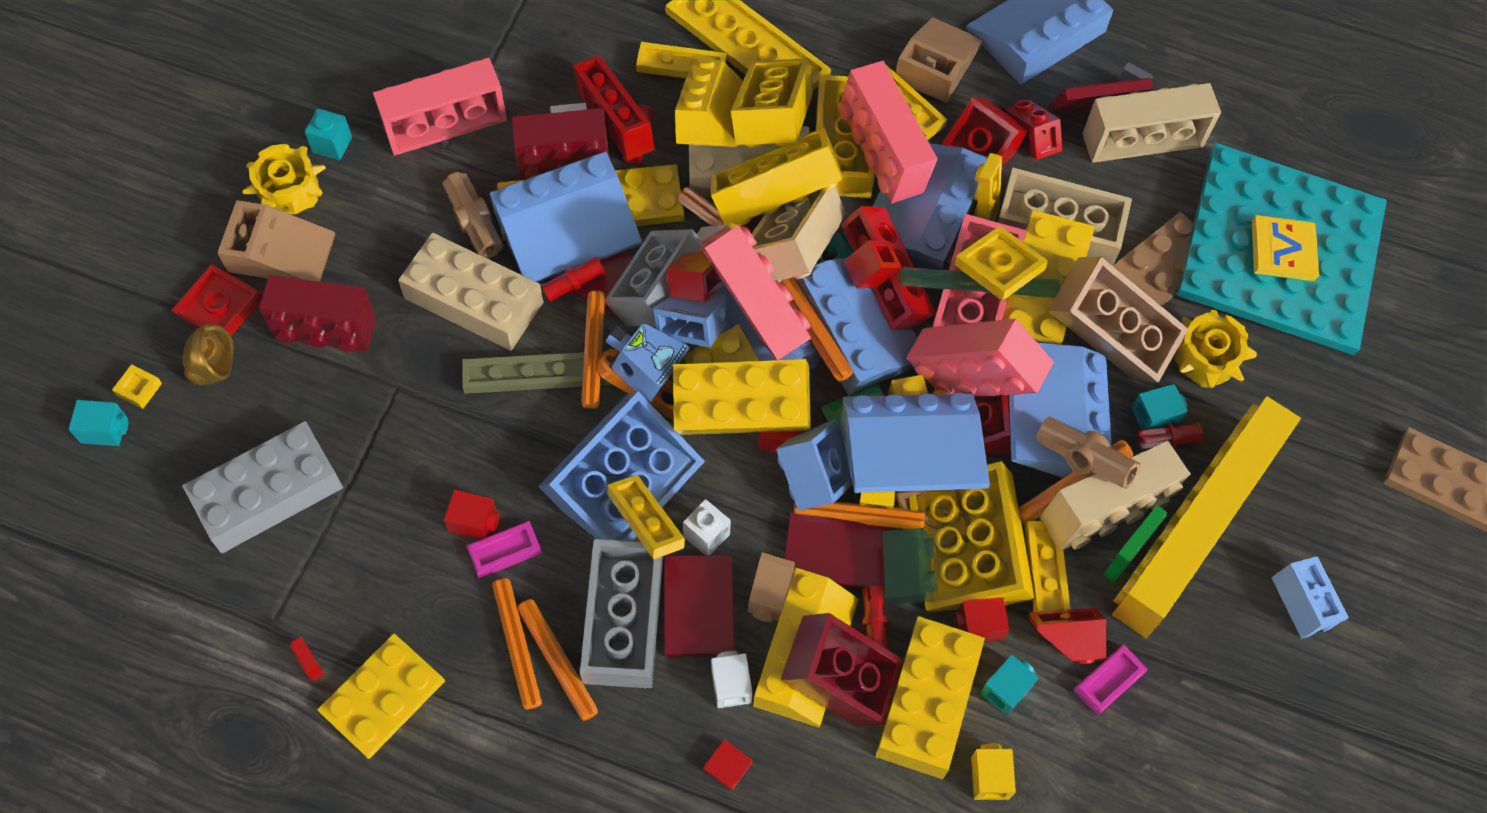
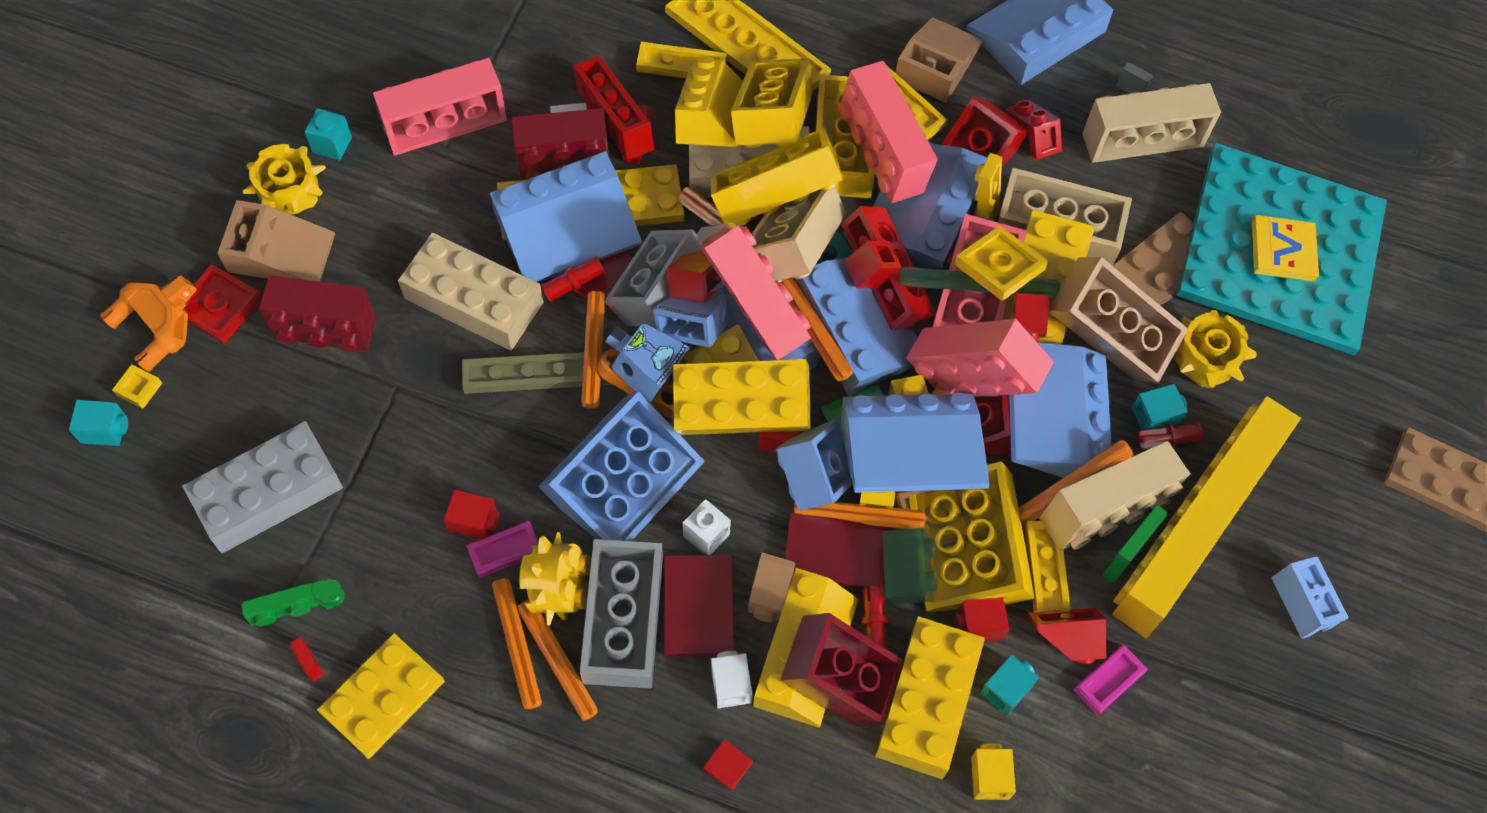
pearl gold hair [182,324,234,386] -> none
medium nougat piece [442,172,503,259] -> none
yellow plate [607,475,685,560] -> none
medium nougat piece [1036,416,1140,489] -> none
dark red tile [1049,78,1153,115] -> none
none -> orange connector [100,276,197,372]
none -> green hinge [241,579,345,626]
none -> yellow brick [519,532,592,626]
none -> red brick [1013,293,1049,342]

